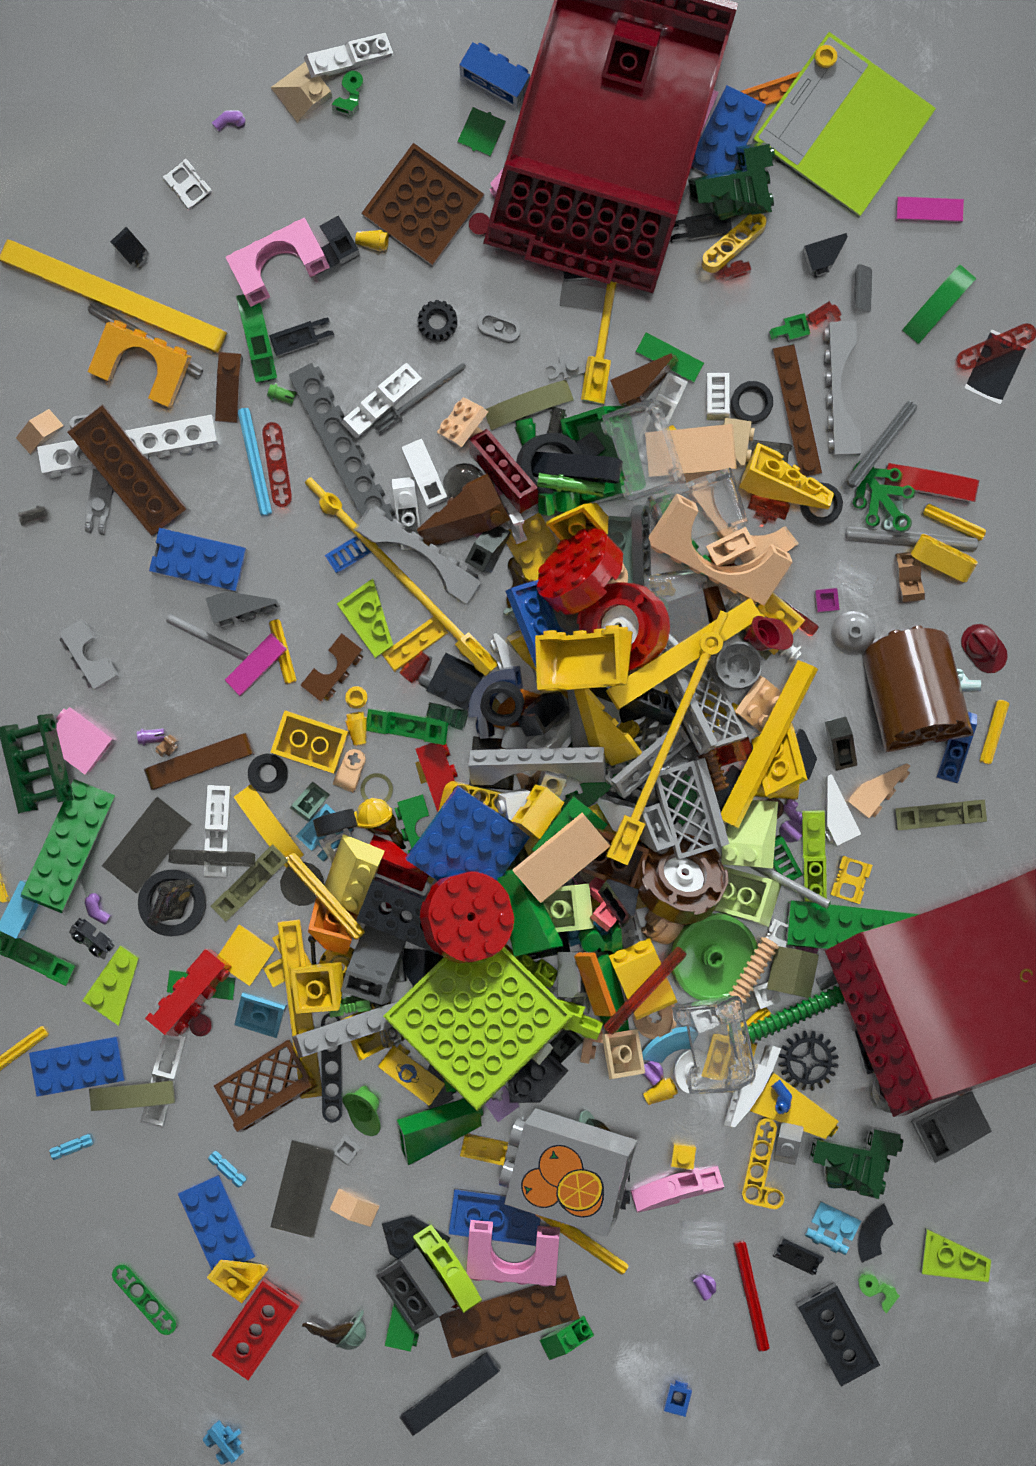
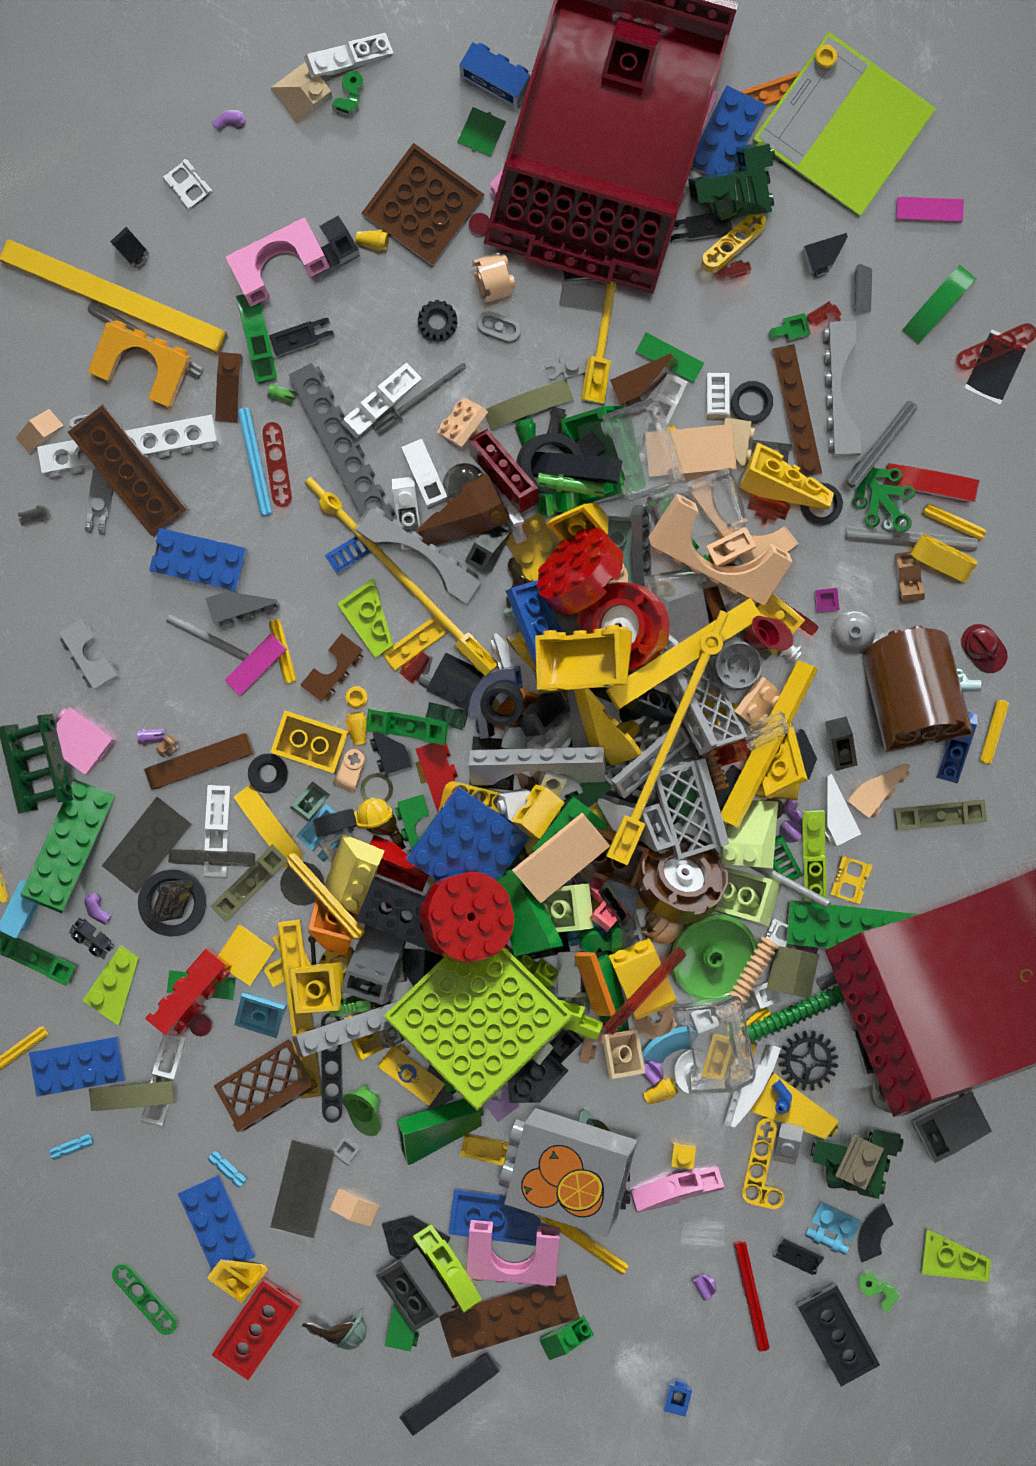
dark azure hips [203,1420,244,1465] -> none
none -> black slope [370,731,412,777]
none -> light nougat brick [472,252,516,303]
none -> clear tile [744,711,789,751]
none -> dark tan plate [835,1134,884,1190]

